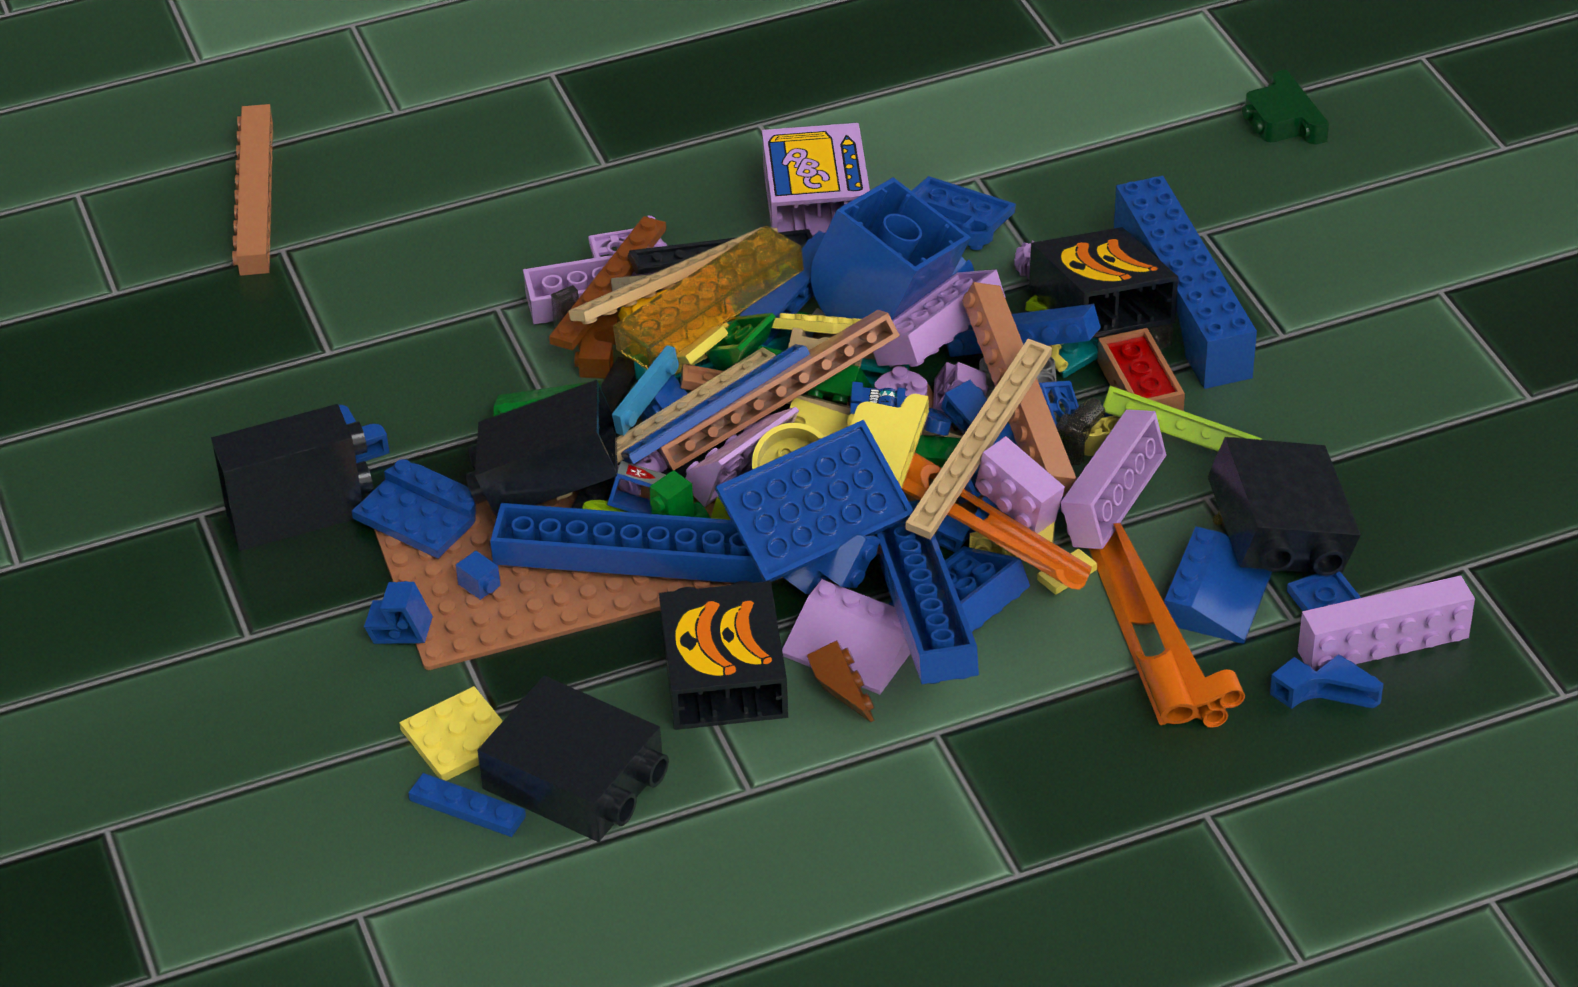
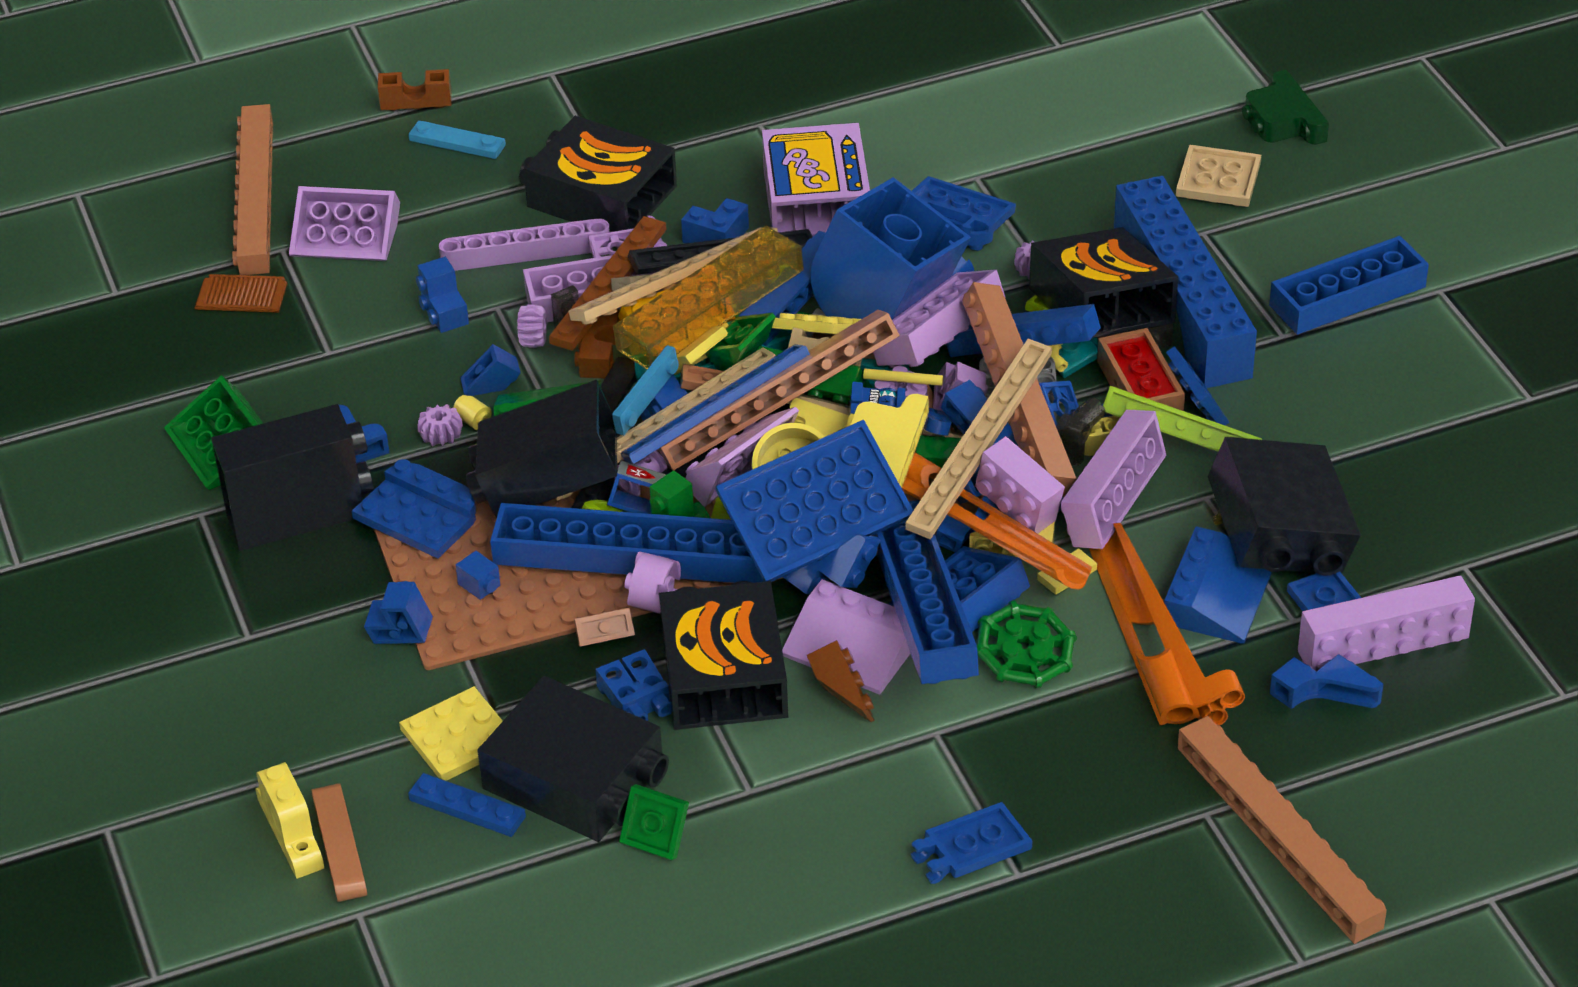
none -> green slope [164,375,263,490]
none -> dark orange window [195,274,288,313]
none -> light yellow brick [255,762,325,879]
none -> lavender slope [289,186,400,261]
none -> nougat beam [311,783,367,902]
none -> dark orange arch [378,69,452,110]
none -> dark azure plate [409,120,506,159]
none -> blue brick [416,256,469,333]
none -> lavender gear [417,404,463,446]
none -> lavender beam [439,219,610,271]
none -> light yellow brick [454,395,492,430]
none -> blue slope [460,344,521,396]
none -> lavender gear [517,304,547,348]
none -> black brick [519,115,677,232]
none -> nougat plate [574,608,635,647]
none -> blue hips [596,649,672,721]
none -> green tile [619,784,689,860]
none -> lavender brick [625,551,681,613]
none -> blue brick [681,198,749,244]
none -> light yellow bar [863,368,943,386]
none -> blue tile [911,802,1033,884]
none -> green plate [977,601,1077,688]
none -> blue plate [1166,346,1229,425]
none -> tan plate [1176,145,1262,207]
none -> nougat brick [1178,716,1387,944]
none -> blue brick [1269,236,1429,335]

